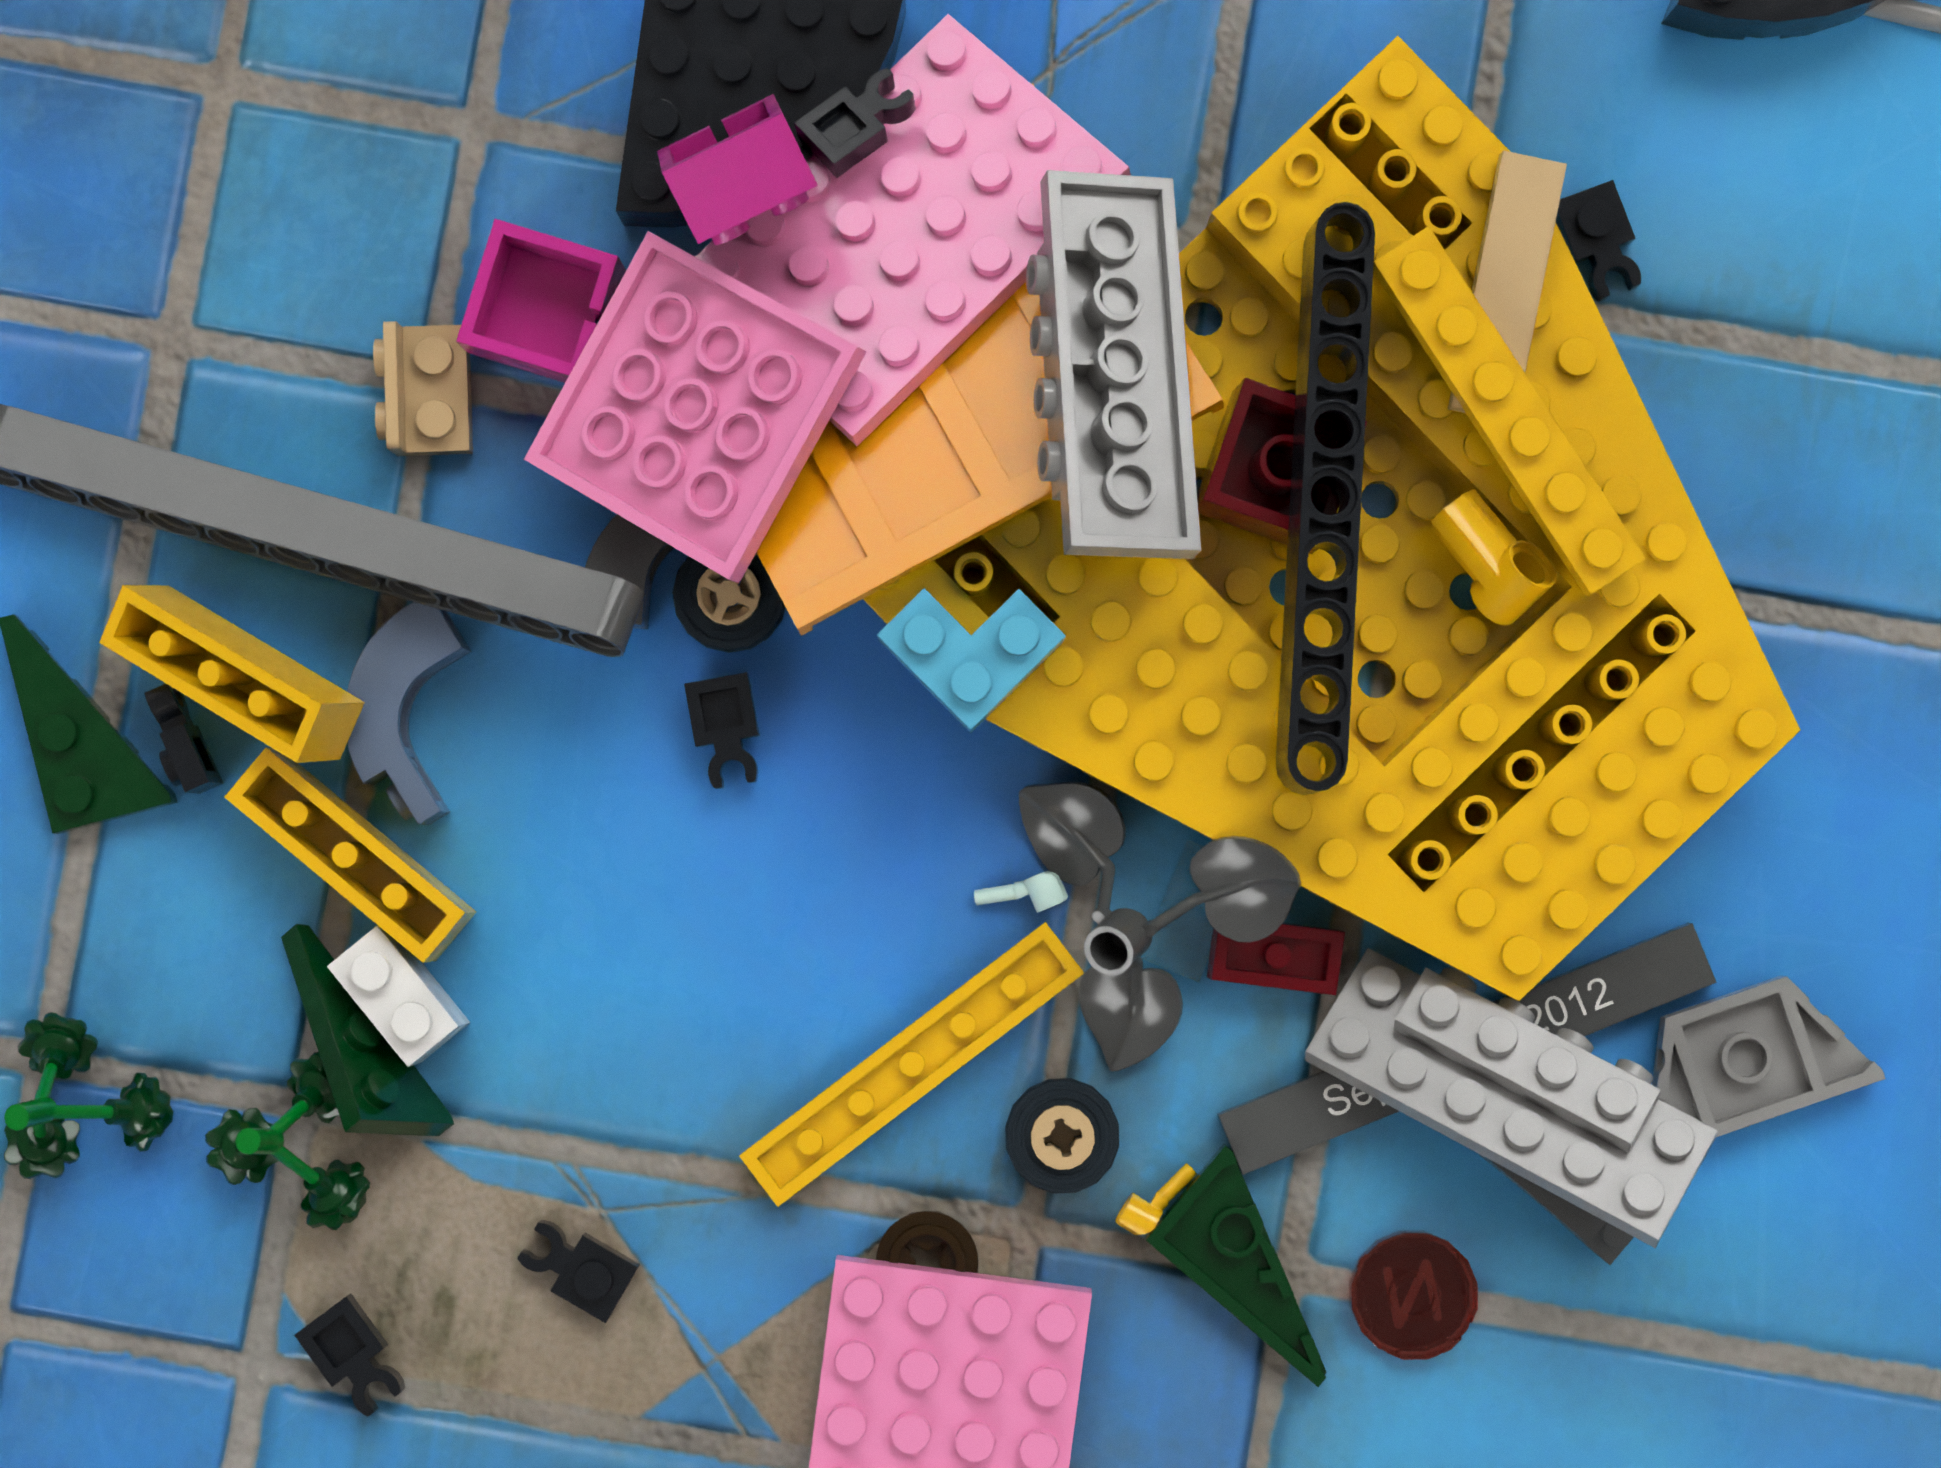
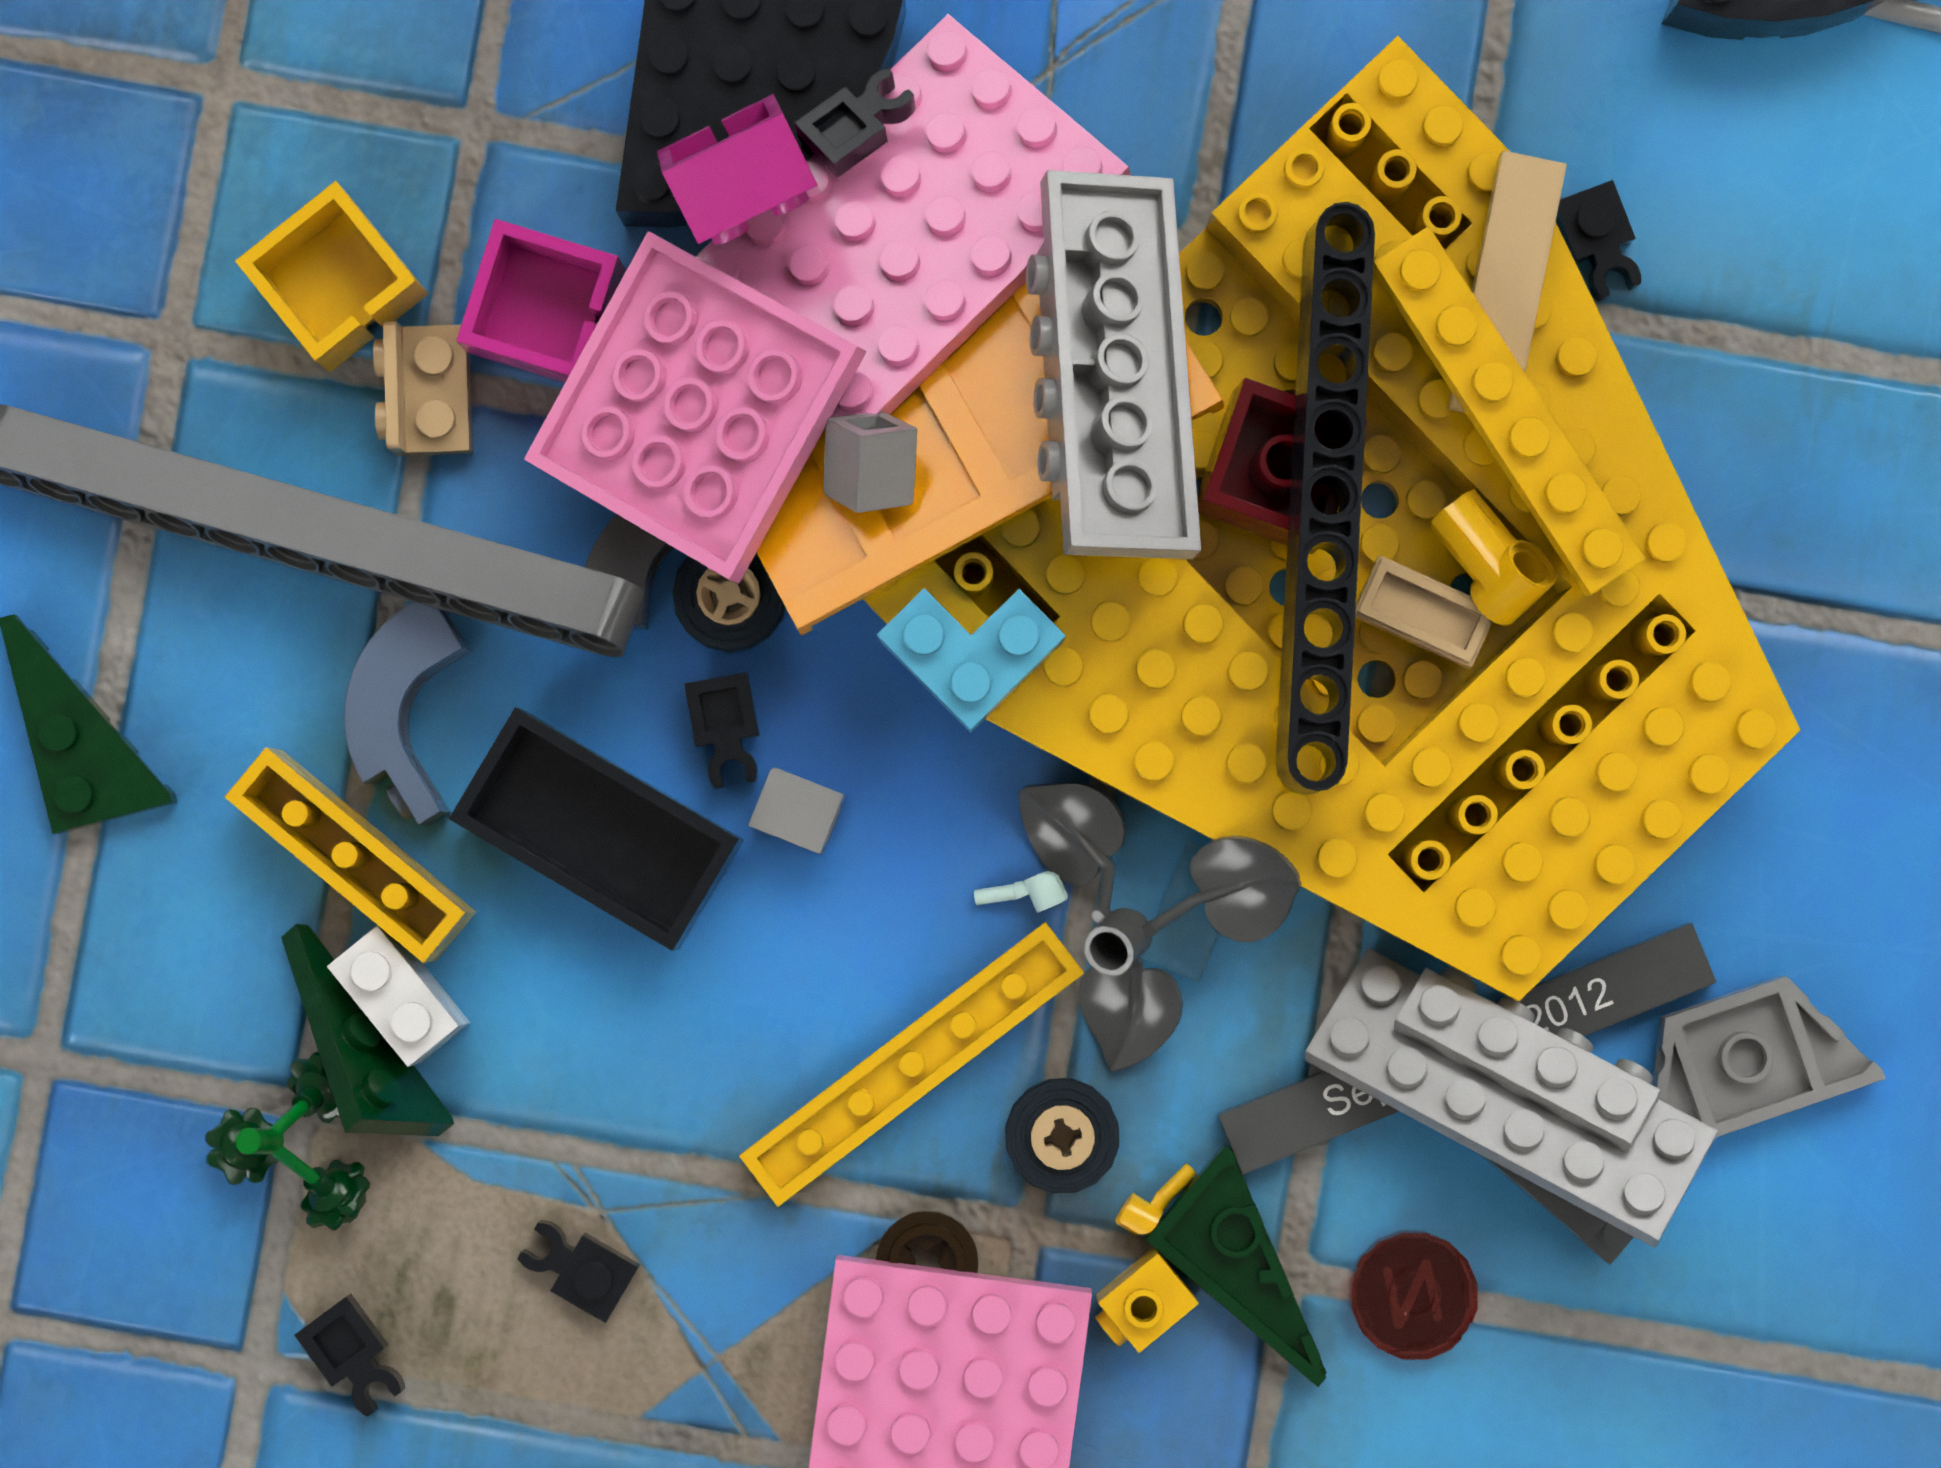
dark green plant [4,1012,173,1179] -> none
yellow brick [99,585,365,763] -> none
black plate [144,683,223,794] -> none
dark red plate [1206,922,1345,995] -> none
none -> yellow piece [235,181,429,373]
none -> black piece [449,707,744,951]
none -> light grey panel [748,768,846,855]
none -> light grey panel [823,412,917,513]
none -> yellow brick [1095,1247,1199,1353]
none -> tan tile [1355,555,1492,669]

